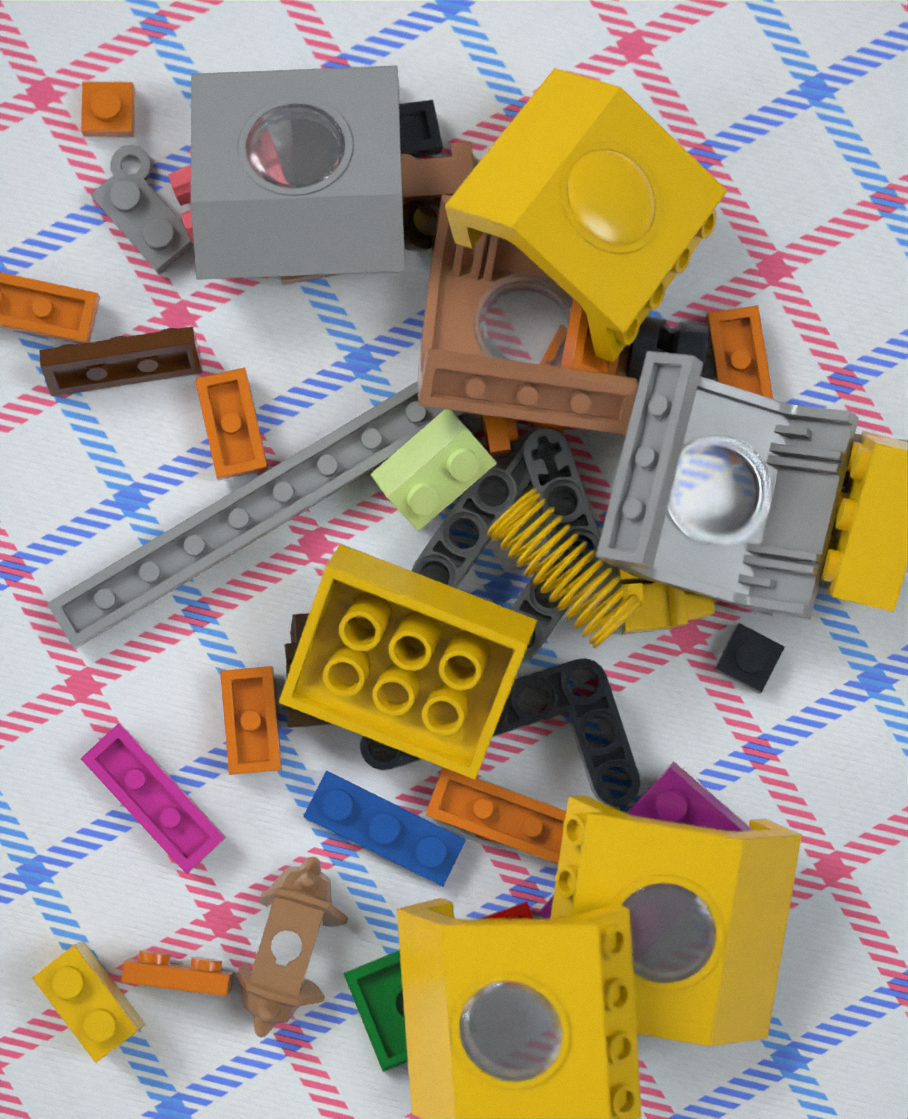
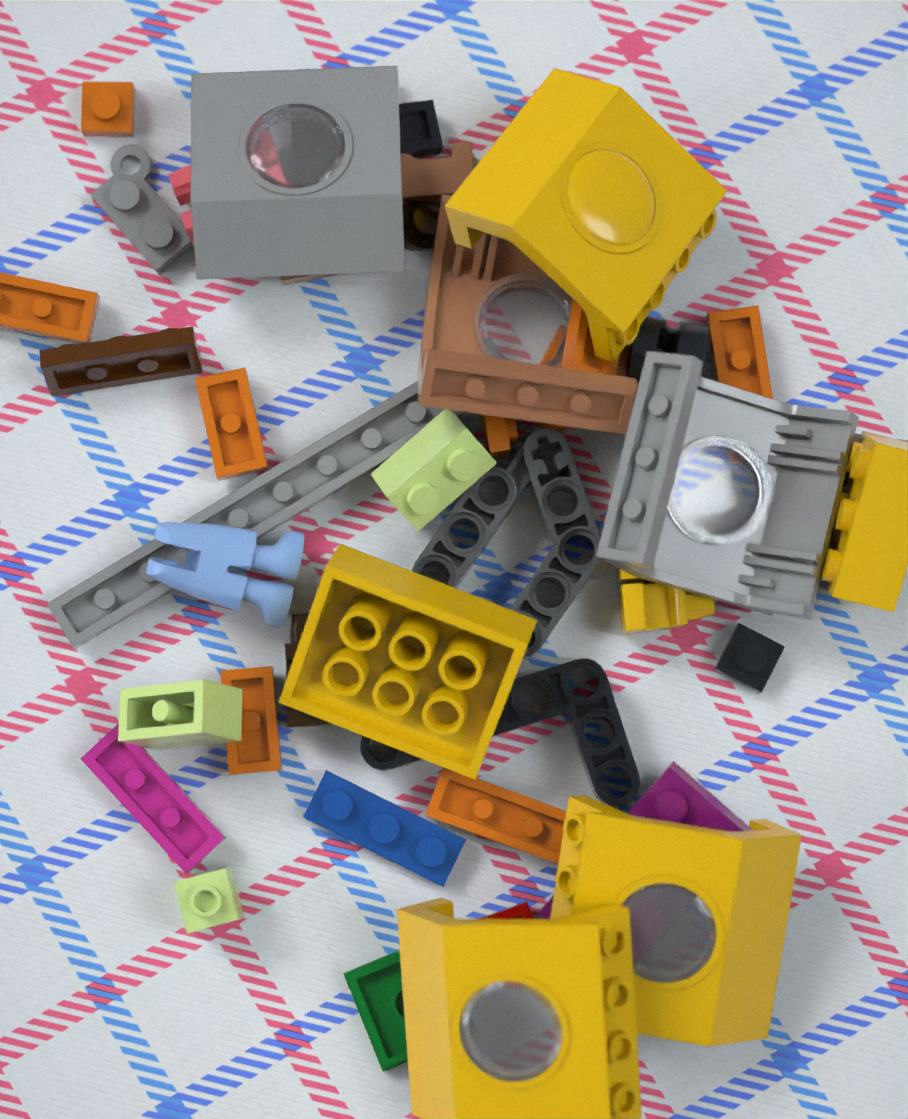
yellow brick [32,941,146,1063] -> none
orange plate [121,950,234,996] -> none
medium nougat piece [236,857,349,1038] -> none
yellow piece [487,489,643,648] -> none
none -> yellowish green brick [118,679,242,750]
none -> light blue piece [146,522,304,628]
none -> yellowish green brick [174,866,244,934]

